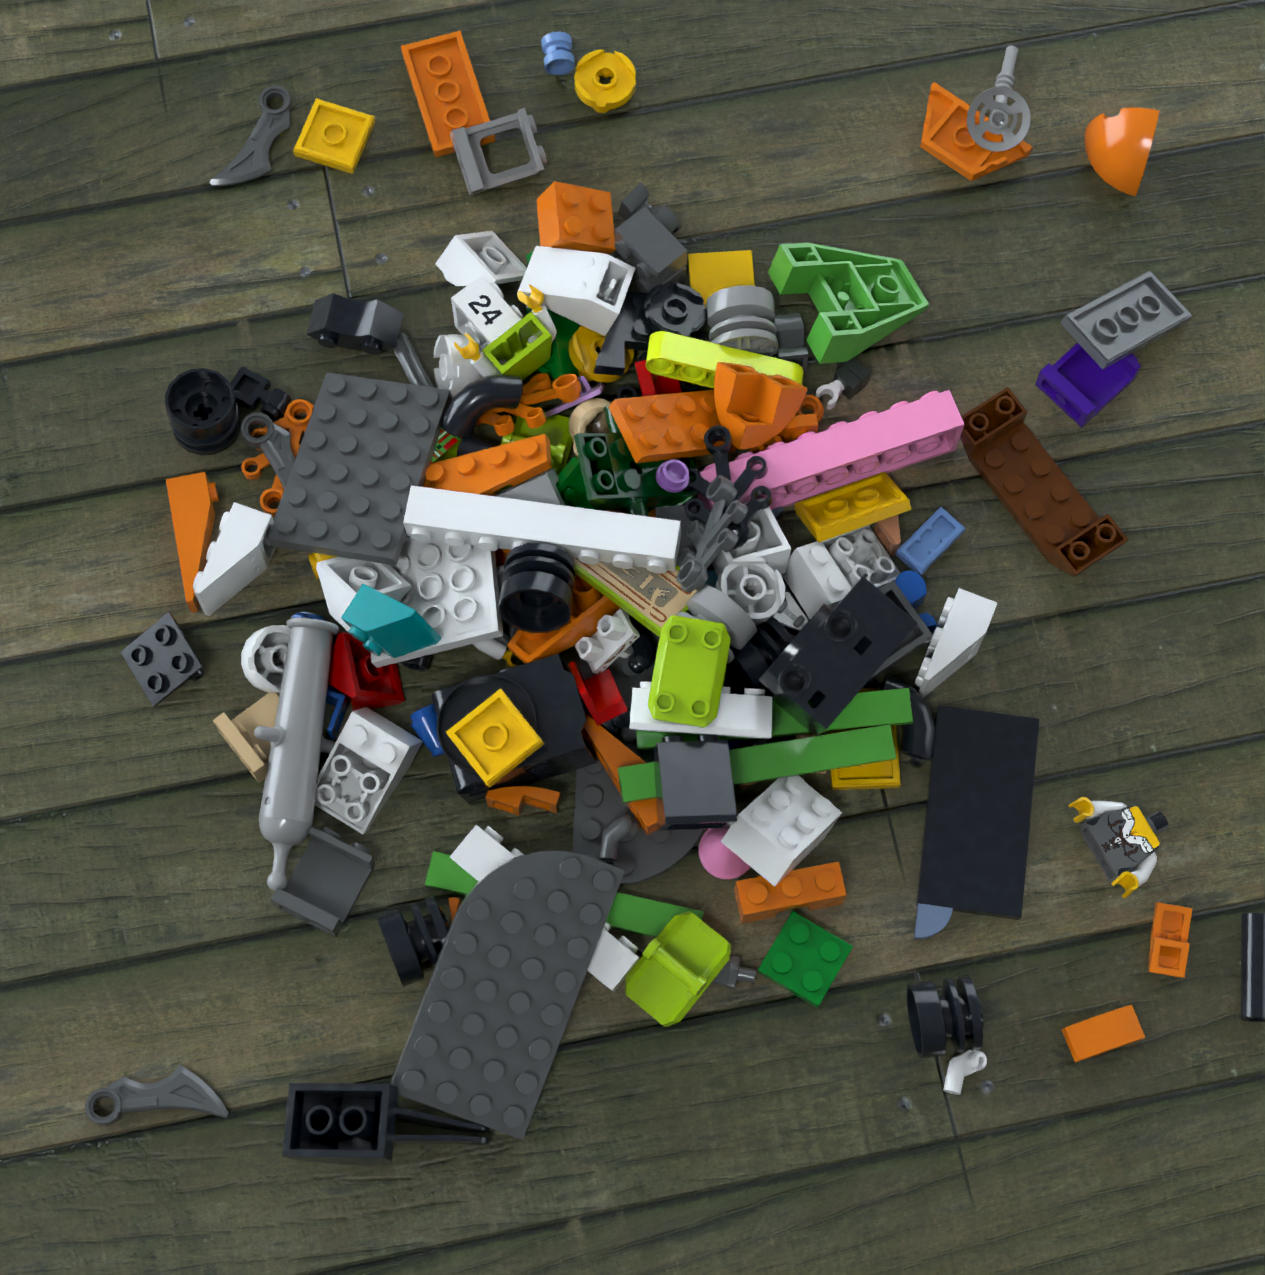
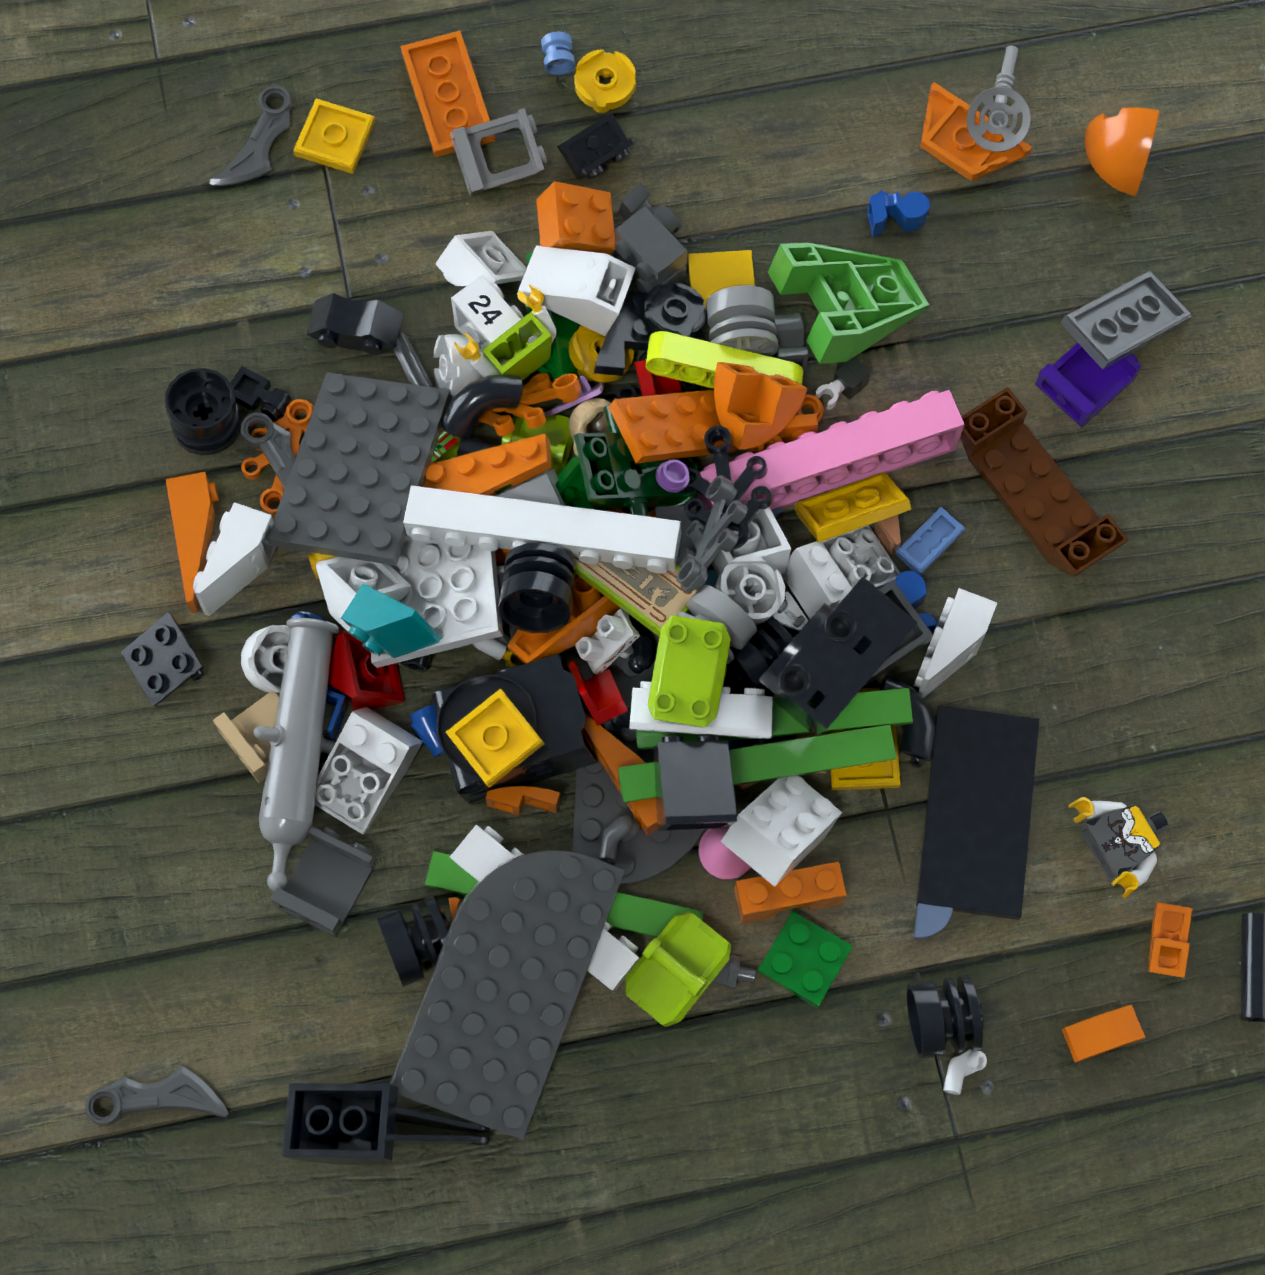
none -> black bracket [557,113,635,179]
none -> blue leg [867,191,930,238]

